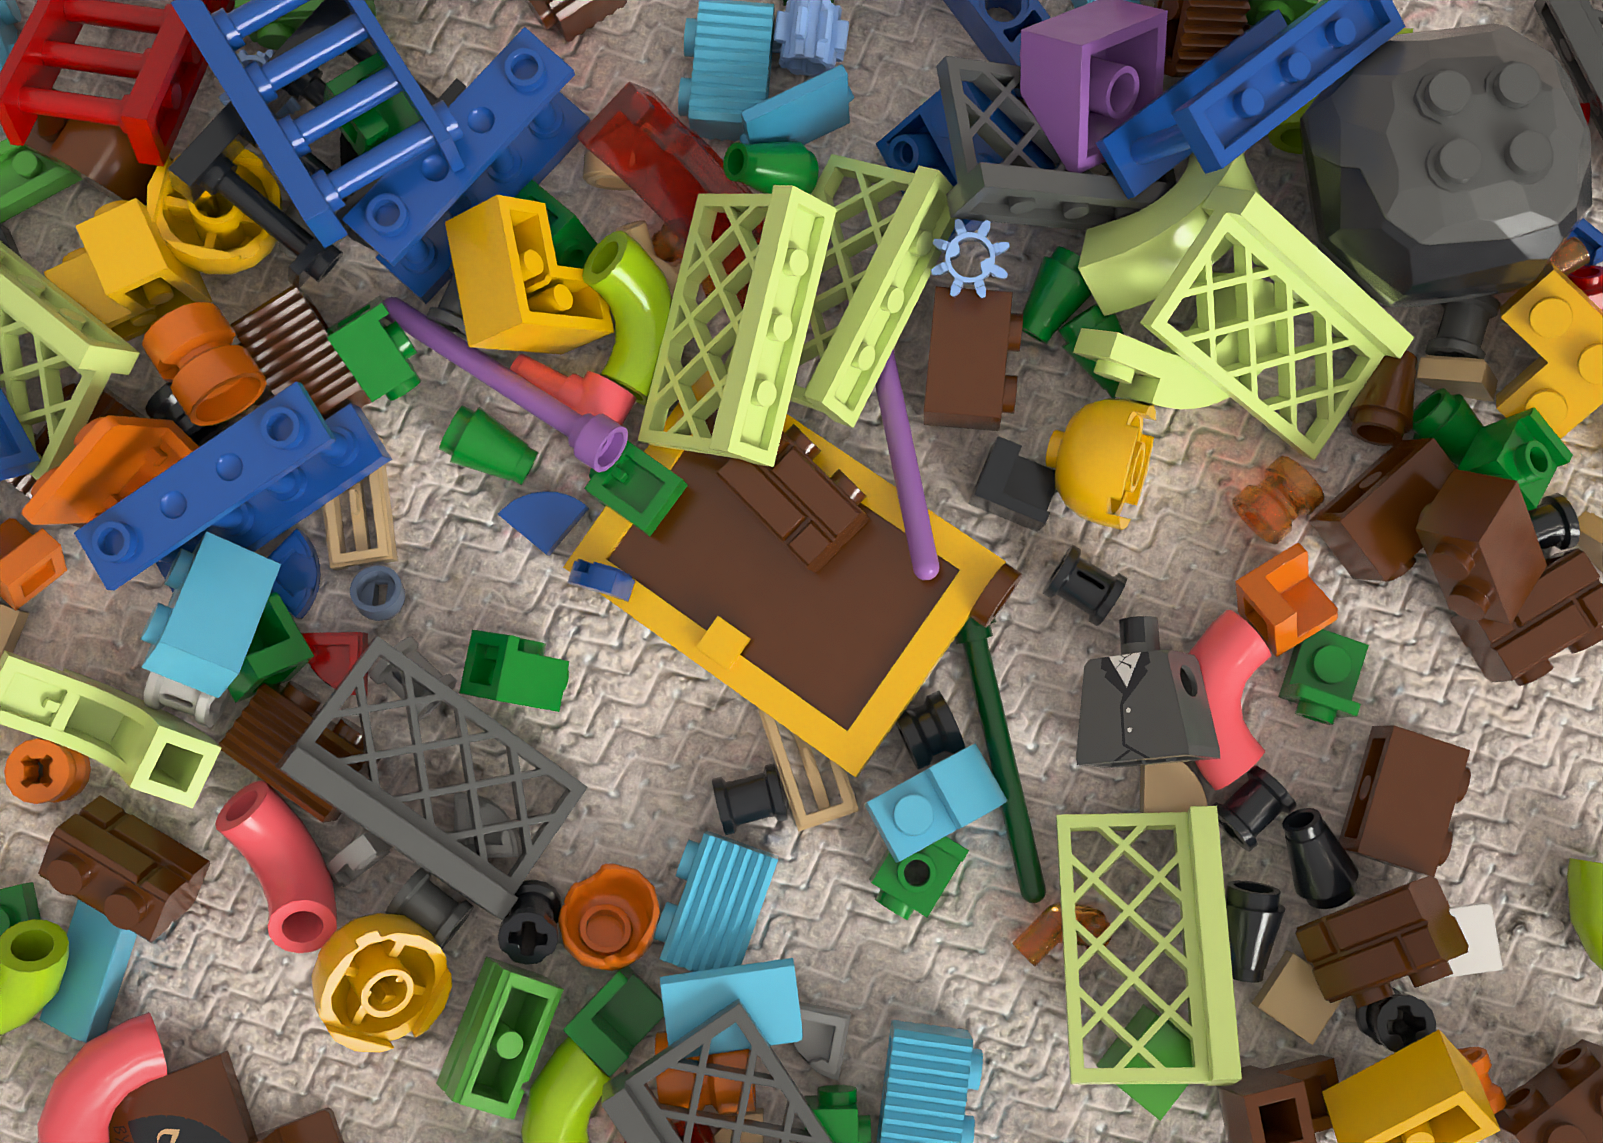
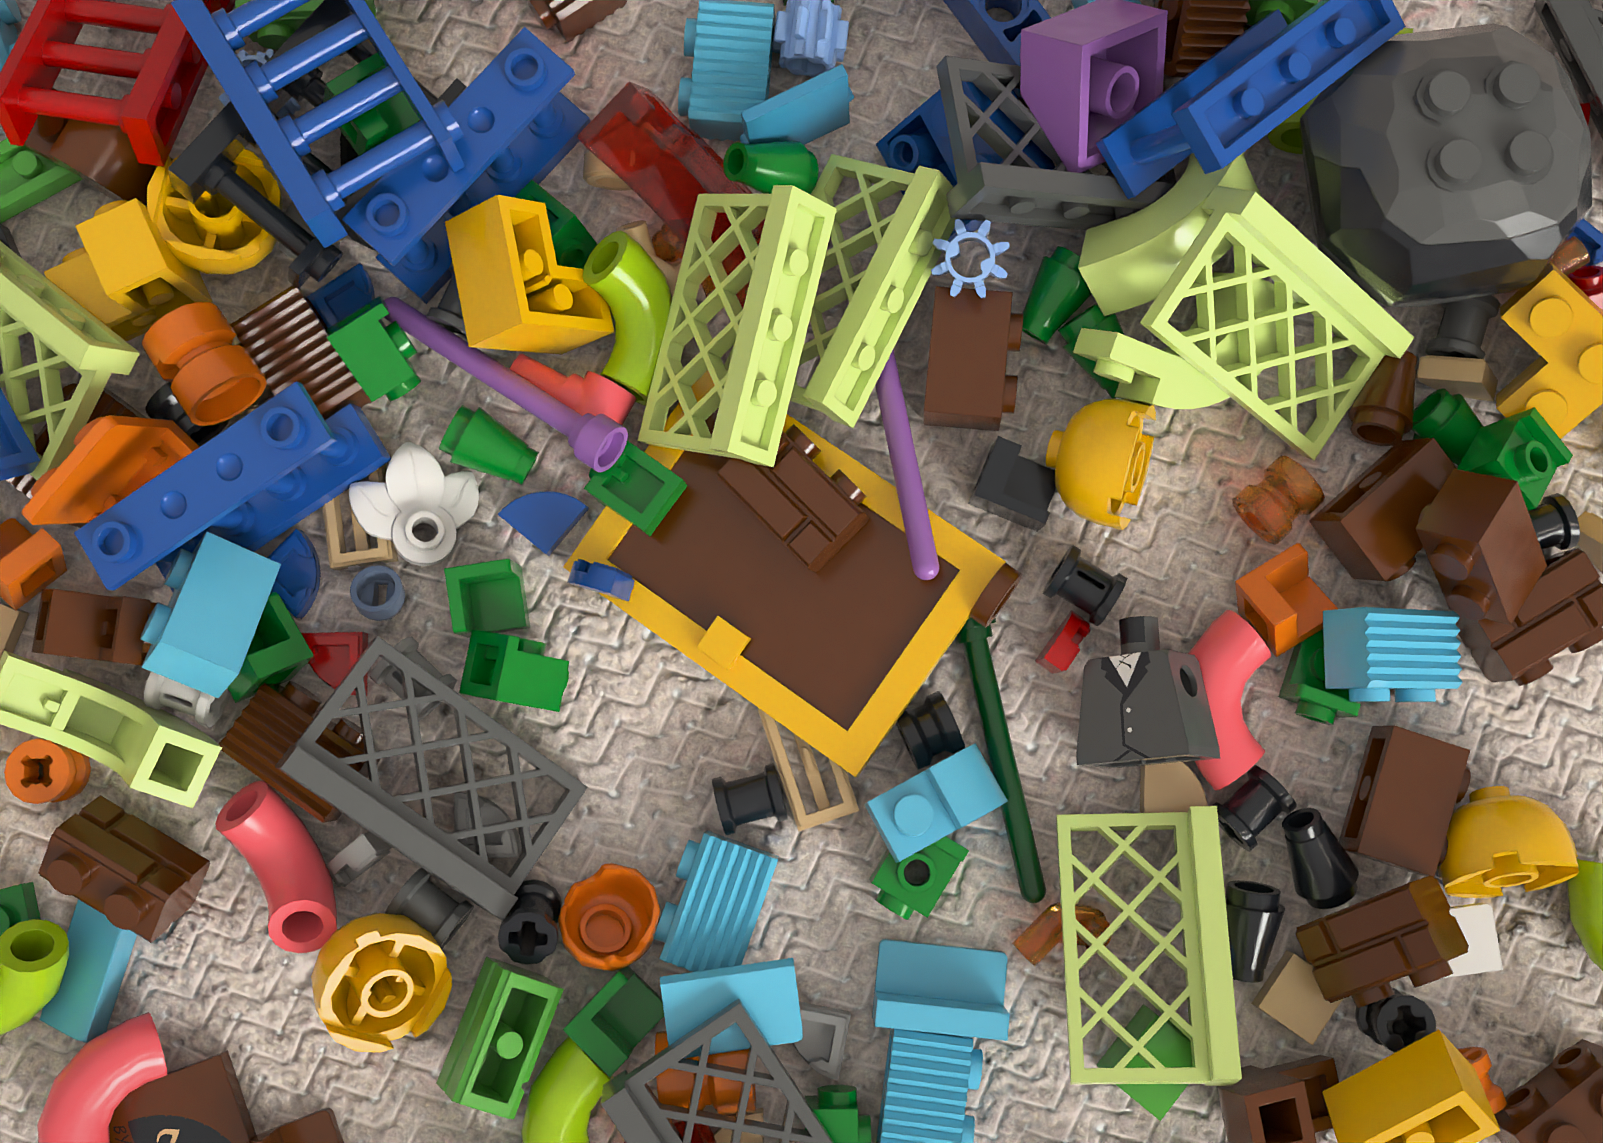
none -> reddish brown brick [32,589,162,666]
none -> blue tile [307,263,375,328]
none -> white plate [349,442,479,566]
none -> green panel [444,559,530,638]
none -> medium azure panel [872,939,1010,1041]
none -> red tile [1035,610,1091,674]
none -> medium azure brick [1323,607,1463,702]
none -> yellow cylinder [1437,786,1579,898]

